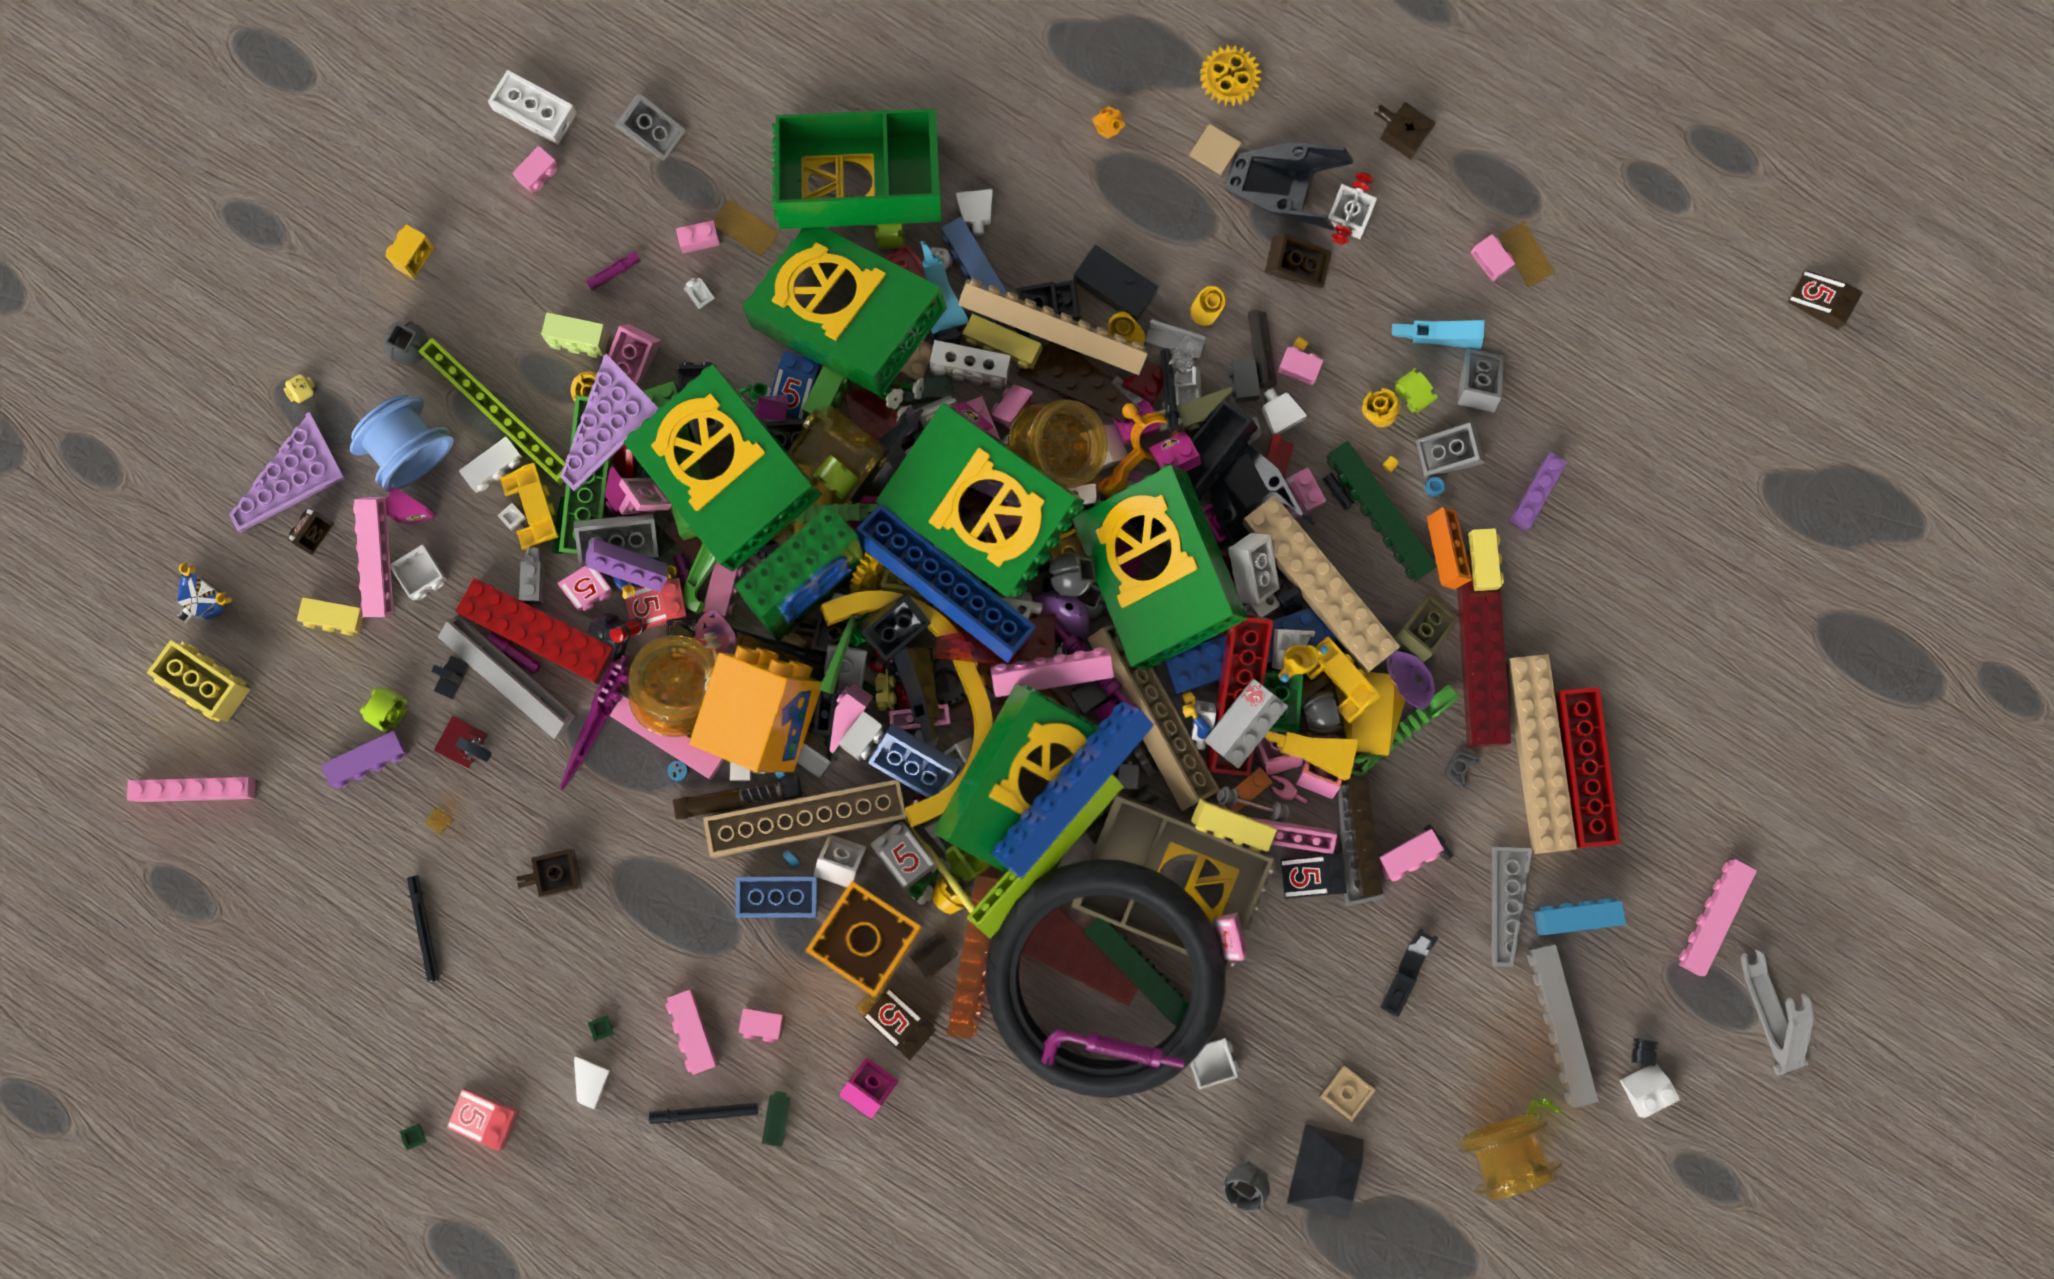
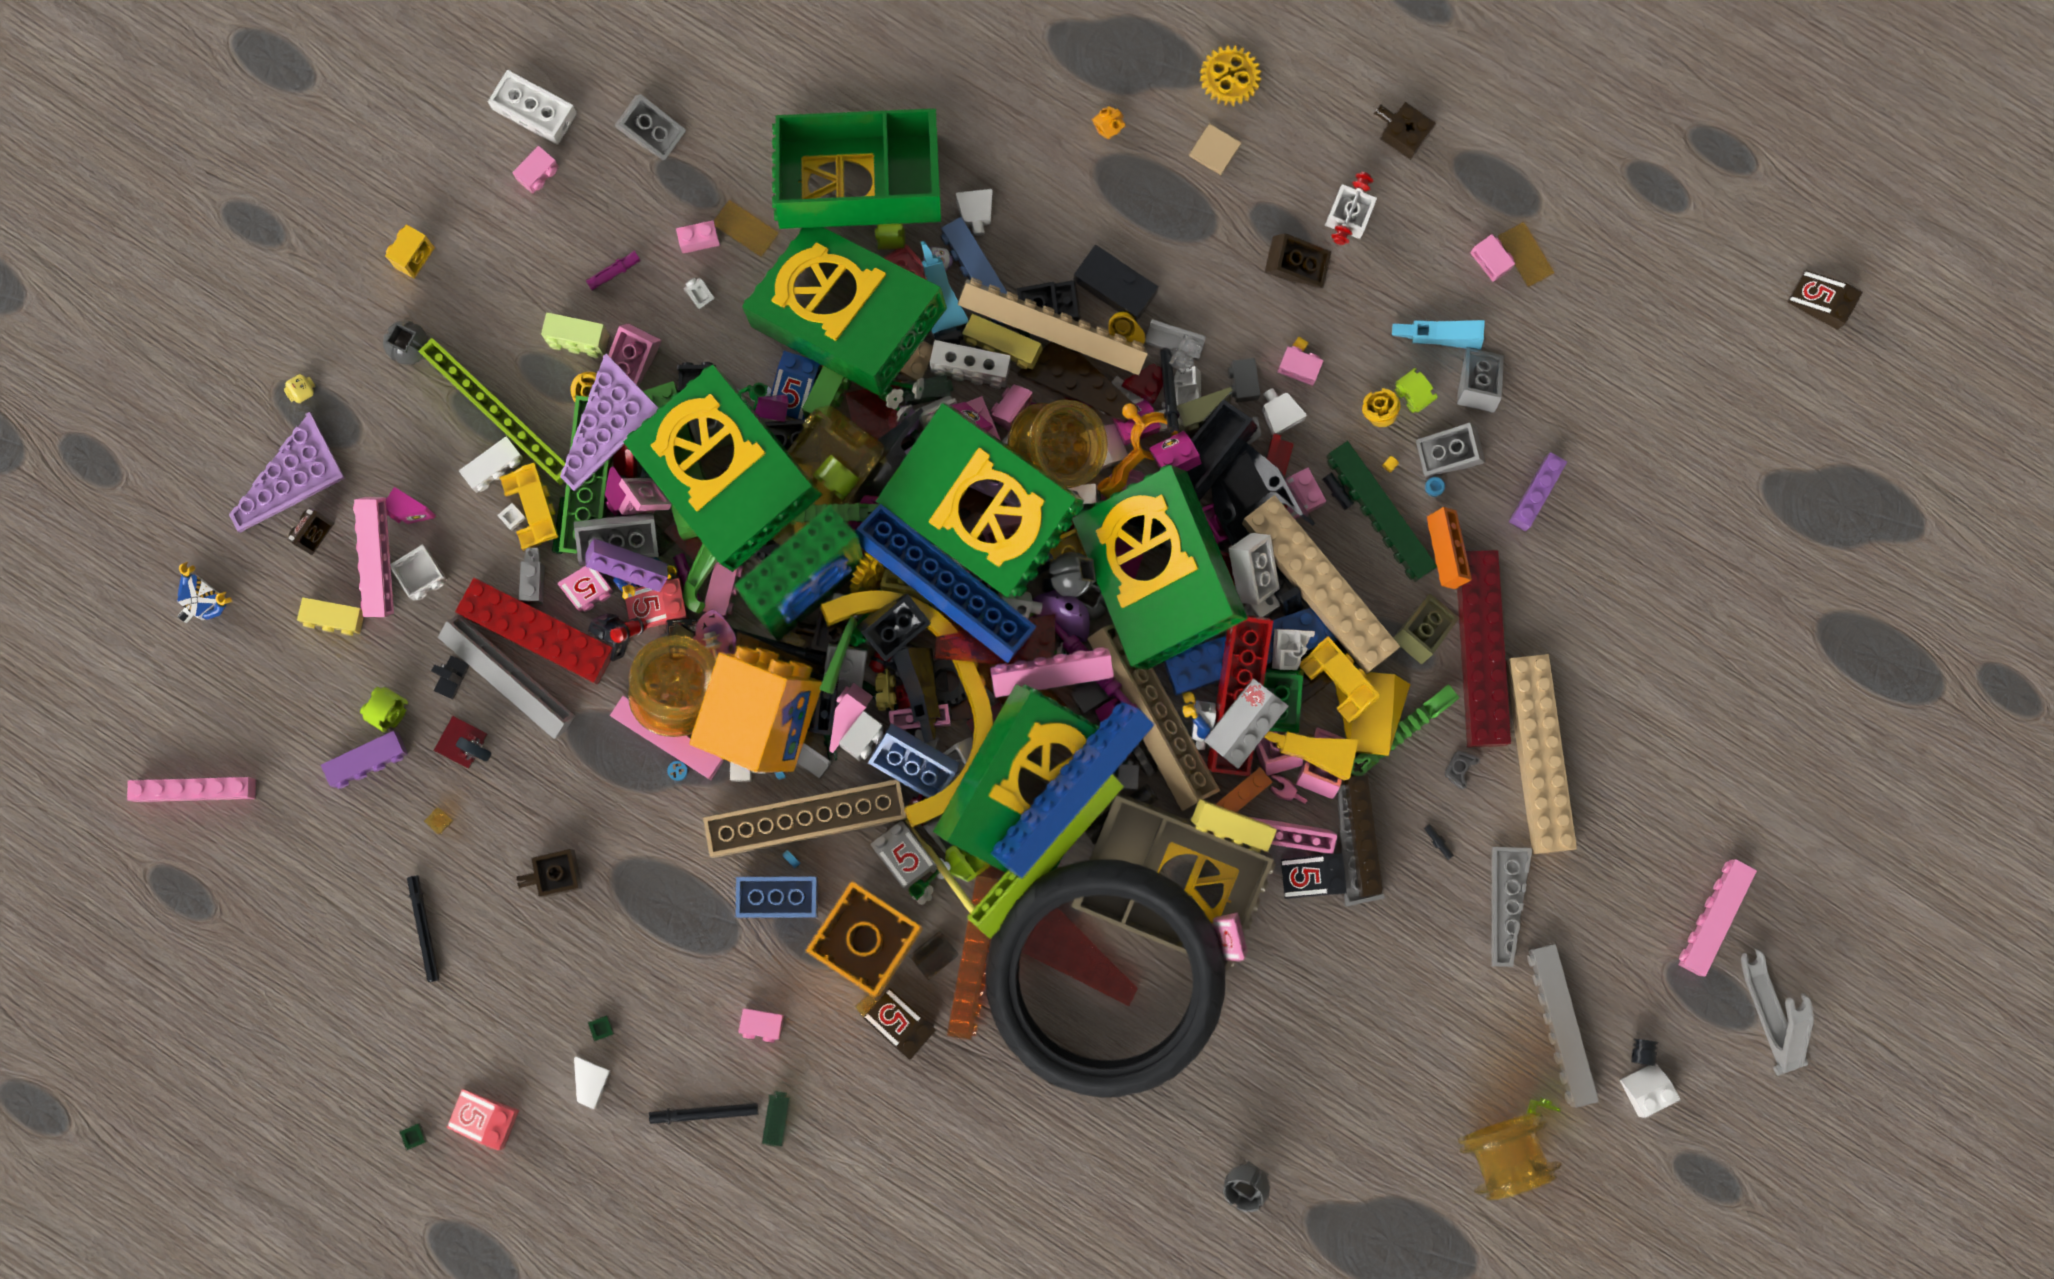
light yellow brick [147,640,251,722] -> none
light blue wheel [350,395,454,492] -> none
magenta pin [486,632,541,674] -> none
magenta piece [560,655,632,791] -> none
bright pink brick [666,990,718,1075] -> none
piece [672,776,803,820] -> none
white slope [814,835,866,887] -> none
dark pink slope [839,1057,898,1119] -> none
yellow cone [931,875,971,914] -> none
magenta piece [1041,1029,1185,1068] -> none
dark green brick [1083,917,1189,1027] -> none
yellow cap [1190,286,1228,326] -> none
white piece [1190,1038,1240,1089] -> none
light grey axle [1217,786,1290,822] -> none
black windscreen [1225,142,1354,230] -> none
clear smoke brick [1247,310,1277,388] -> none
yellow piece [1278,645,1329,682] -> none
black slope [1286,1124,1364,1219] -> none
dark grey piece [1302,691,1341,736] -> none
tan tile [1319,1065,1376,1122] -> none
bright pink brick [1378,829,1444,882] -> none
black piece [1380,928,1438,1017] -> none
medium lavender piece [1387,651,1435,709] -> none
light yellow brick [1468,528,1504,591] -> none
dark azure brick [1534,898,1626,935] -> none
red brick [1555,687,1620,849] -> none

